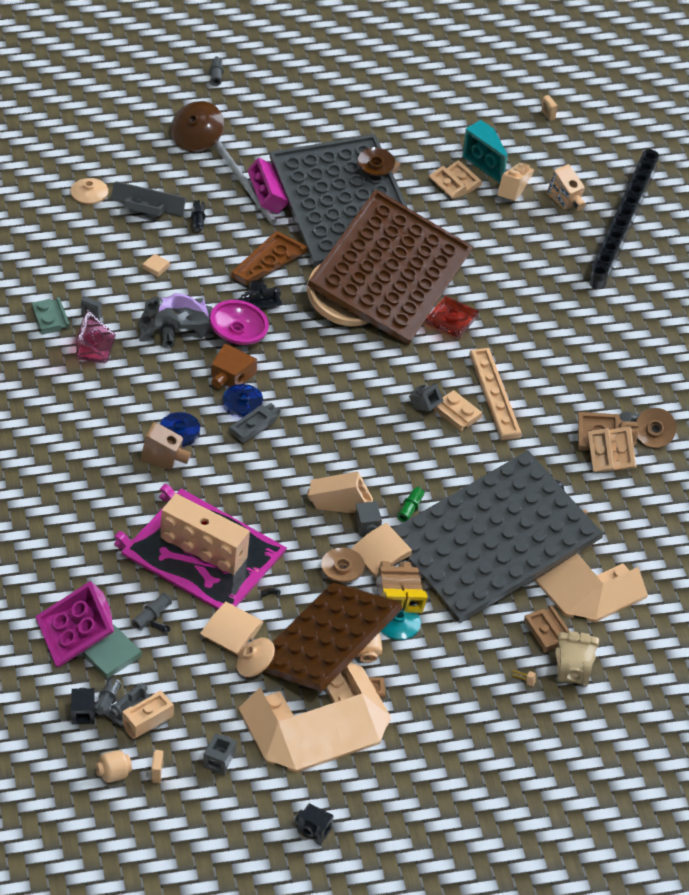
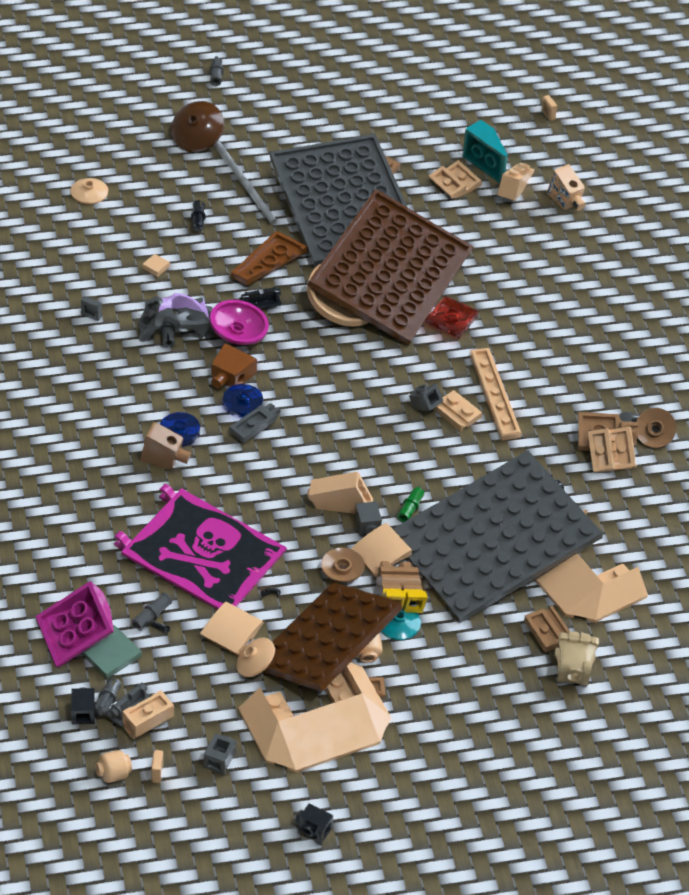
sand green plate [32,297,70,335] -> none
clear pink slope [76,310,116,364] -> none
dark grey bracket [111,181,186,217] -> none
light nougat brick [160,493,250,575] -> none
dark pink brick [247,157,288,214] -> none
black plate [248,280,267,294] -> none
reddish brown dish [358,147,395,176] -> none
piece [512,670,536,687] -> none
black beam [589,149,659,289] -> none

